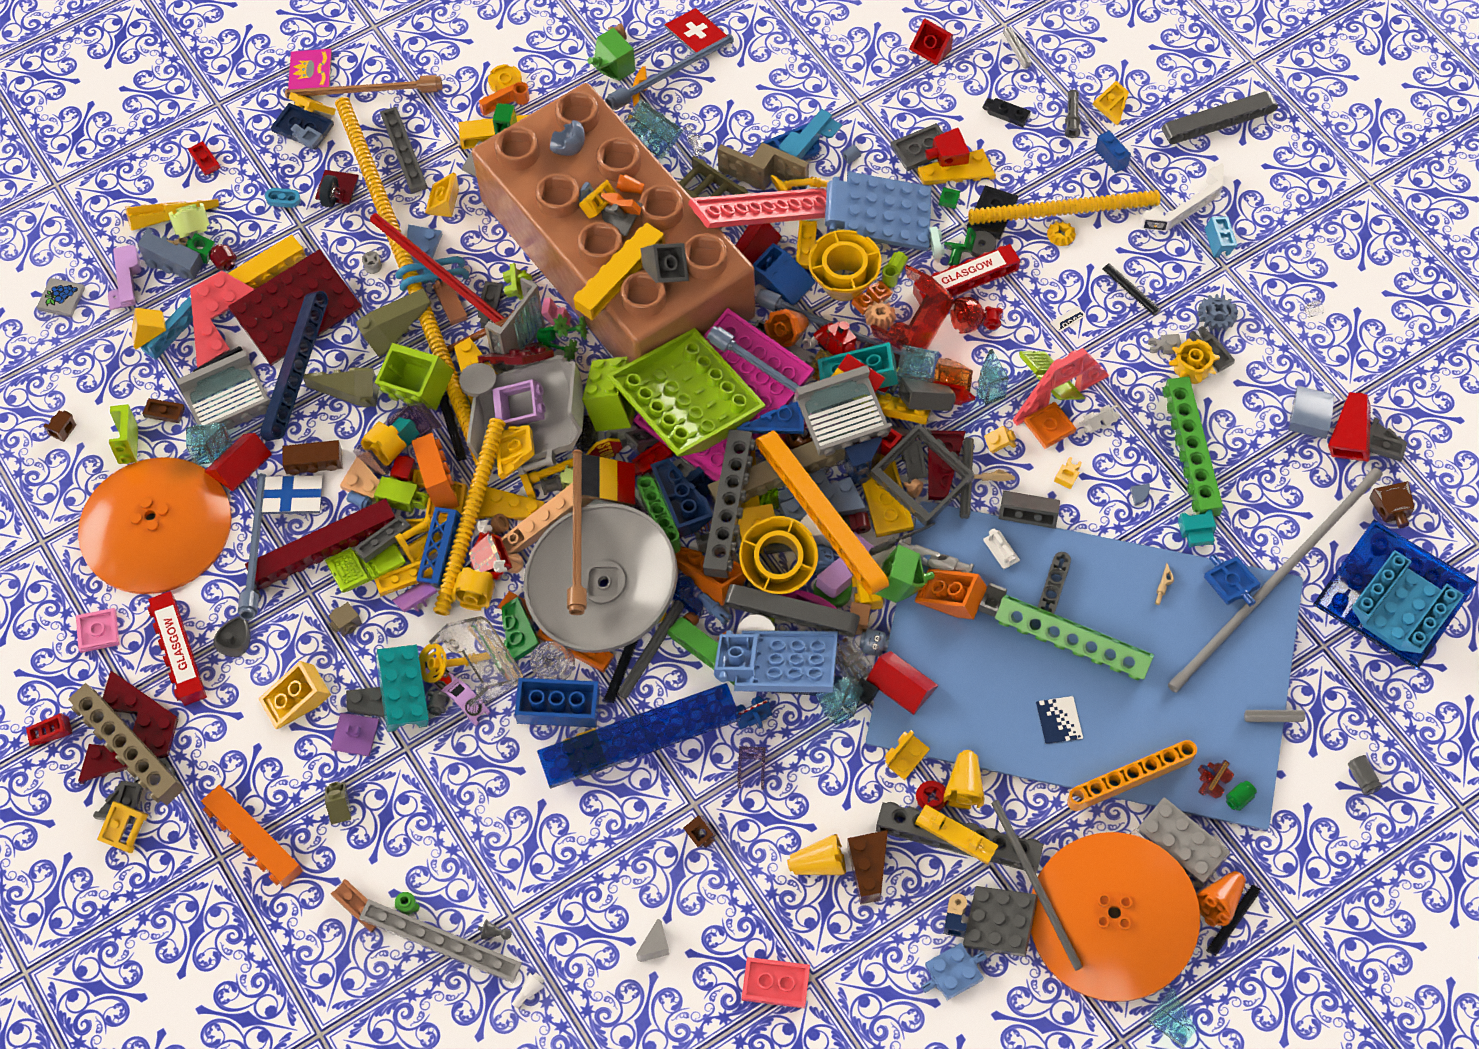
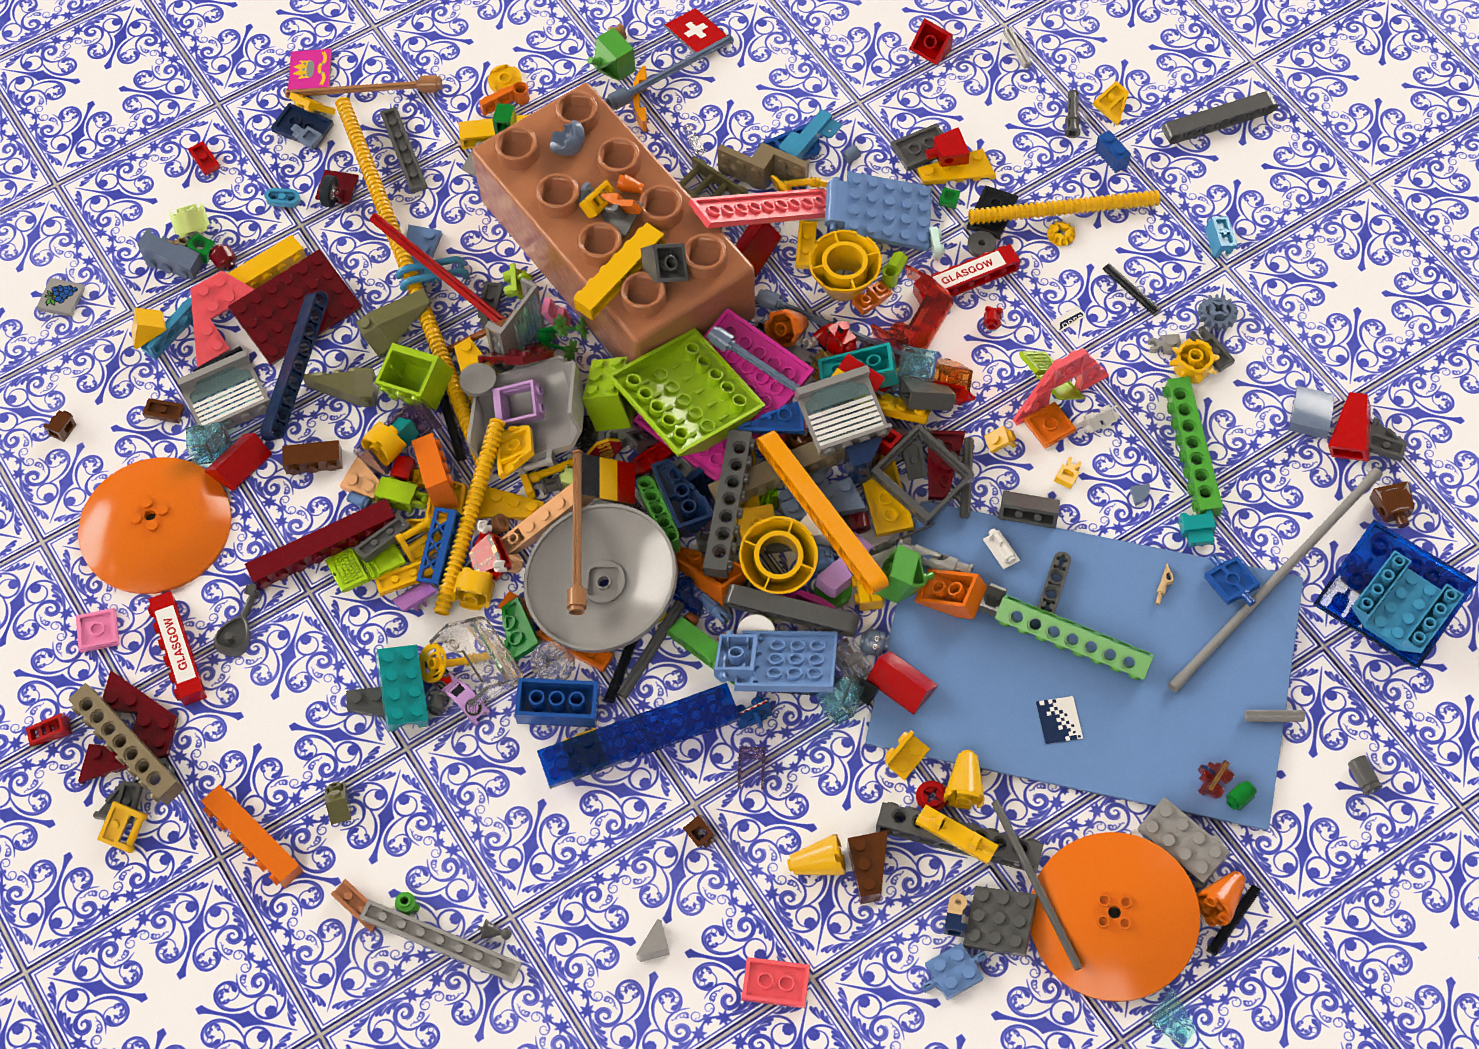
lavender piece [108,245,141,310] -> none
lime panel [109,404,138,464] -> none
yellow wedge [125,199,219,231] -> none
flag [237,473,323,620] -> none
yellow slope [258,661,331,729] -> none
dark tan brick [329,602,362,637] -> none
medium lavender piece [330,713,379,757] -> none
light grey wheel [362,251,382,274] -> none
yellow slope [425,172,459,217] -> none
nougat hinge [432,280,468,326] -> none
white cone [512,972,546,1009] -> none
clear light blue brick [623,99,683,159] -> none
blue slope [753,243,816,306] -> none
medium nougat brick [850,602,871,635] -> none
light nougat gear [865,300,896,332] -> none
light nougat tile [903,479,923,498] -> none
green bracket [944,228,976,266] -> none
clear red cylinder [950,297,985,334] -> none
tan hand [974,469,1015,481] -> none
clear light blue slope [976,349,1009,405] -> none
black hinge [982,98,1031,128] -> none
light orange beam [1067,740,1197,811] -> none
white slope [1139,163,1224,231] -> none
clear hose [1304,300,1324,318] -> none

